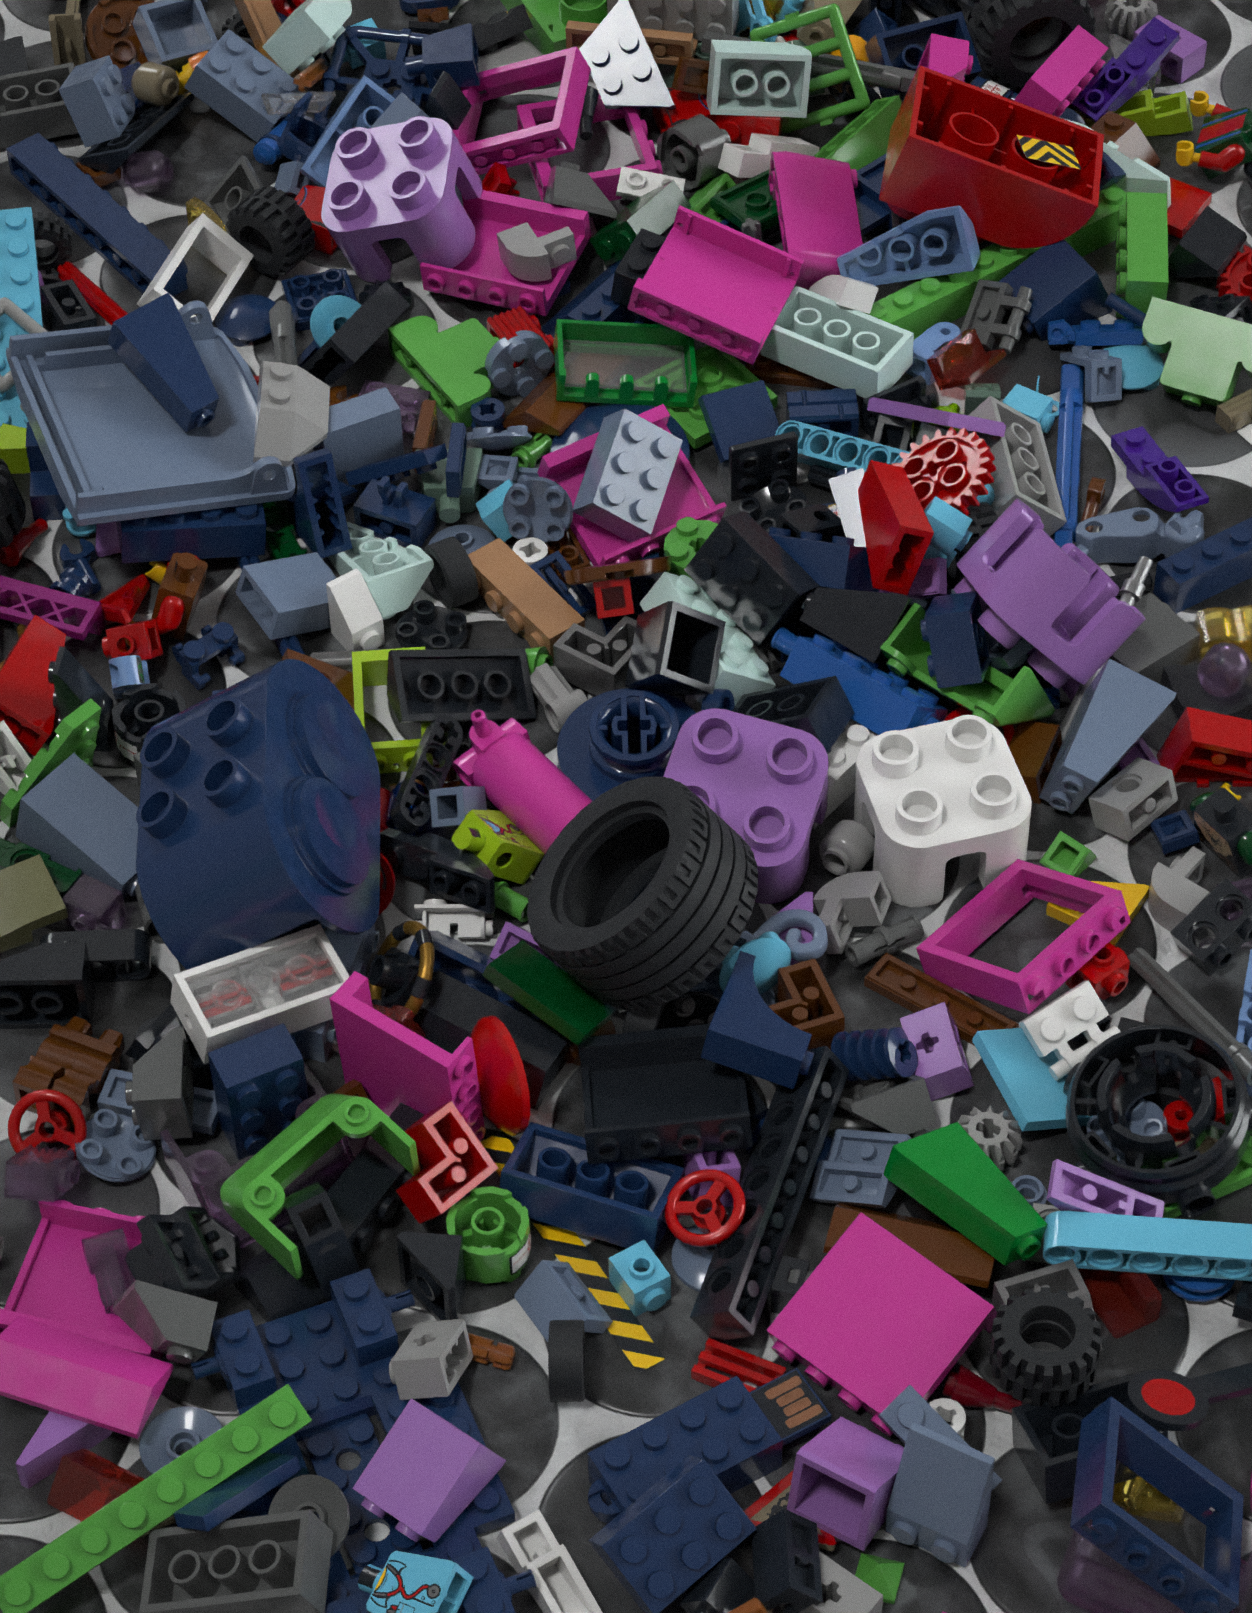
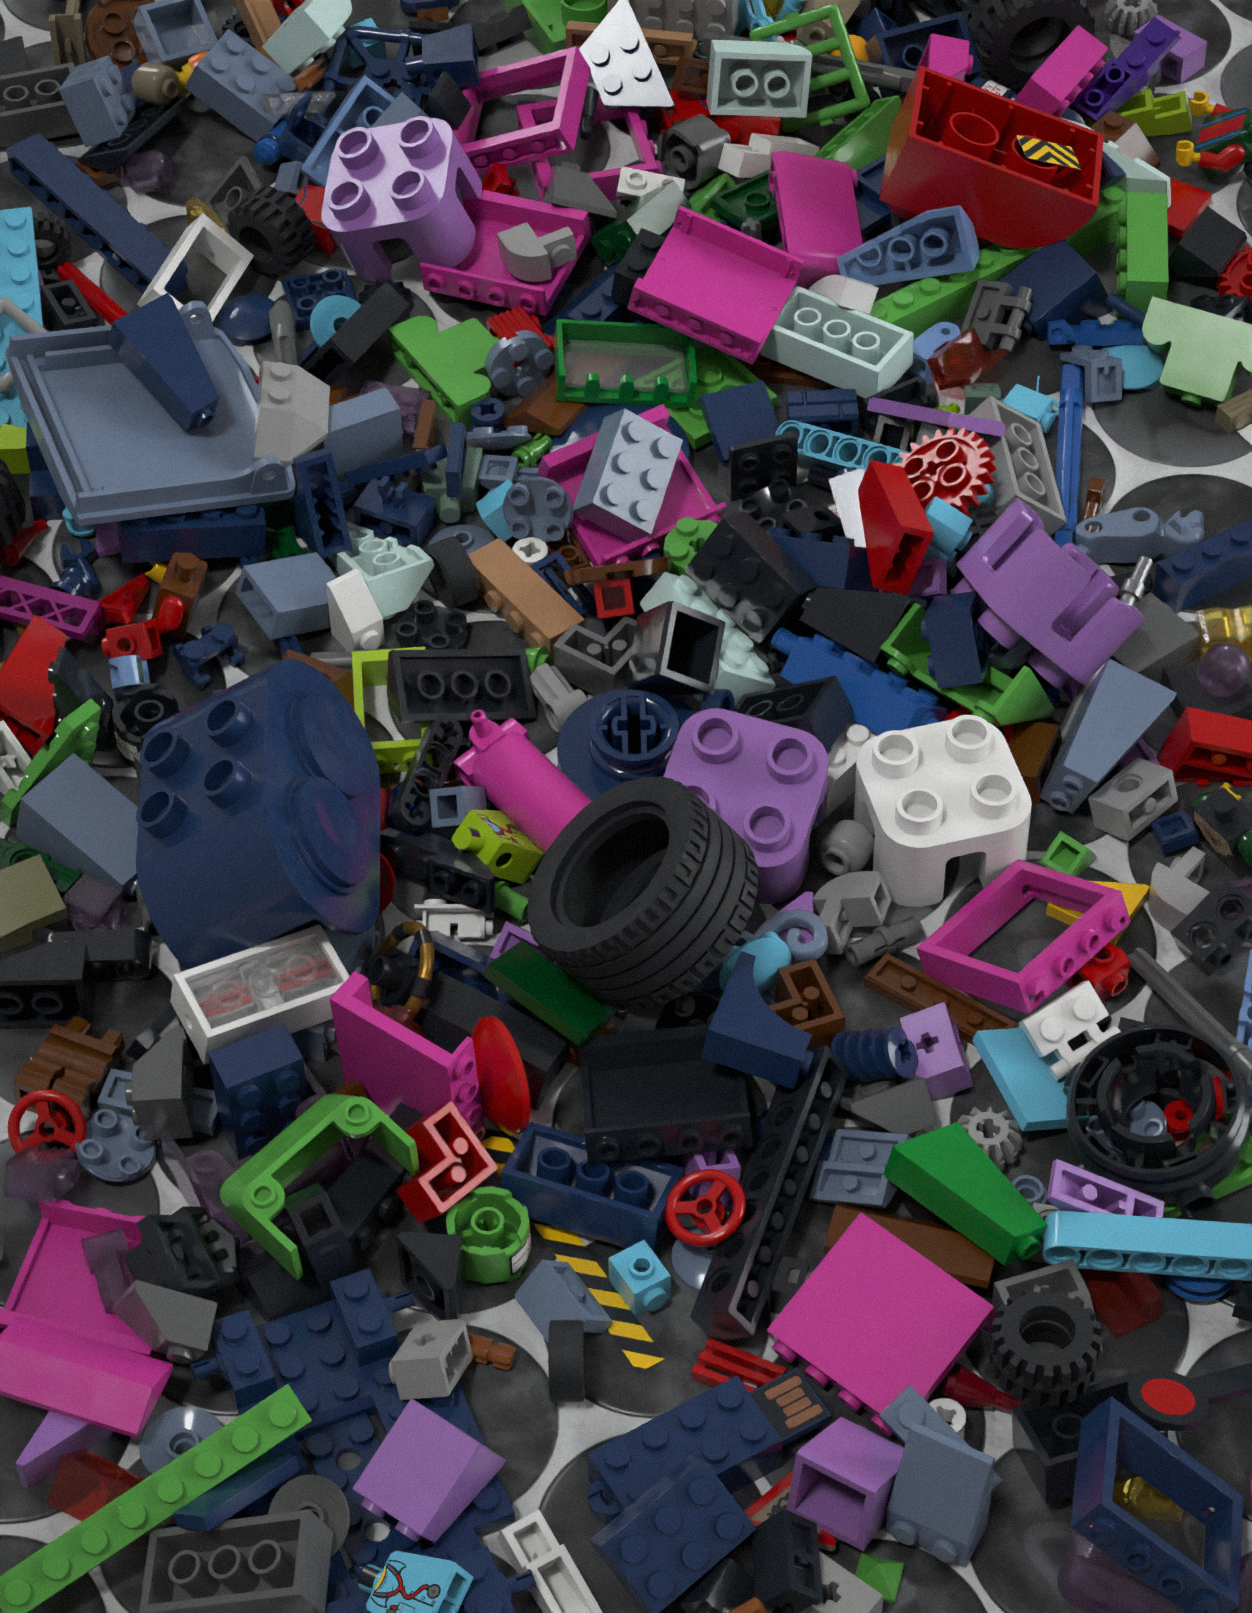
dark purple slope [1111,426,1209,512] -> none

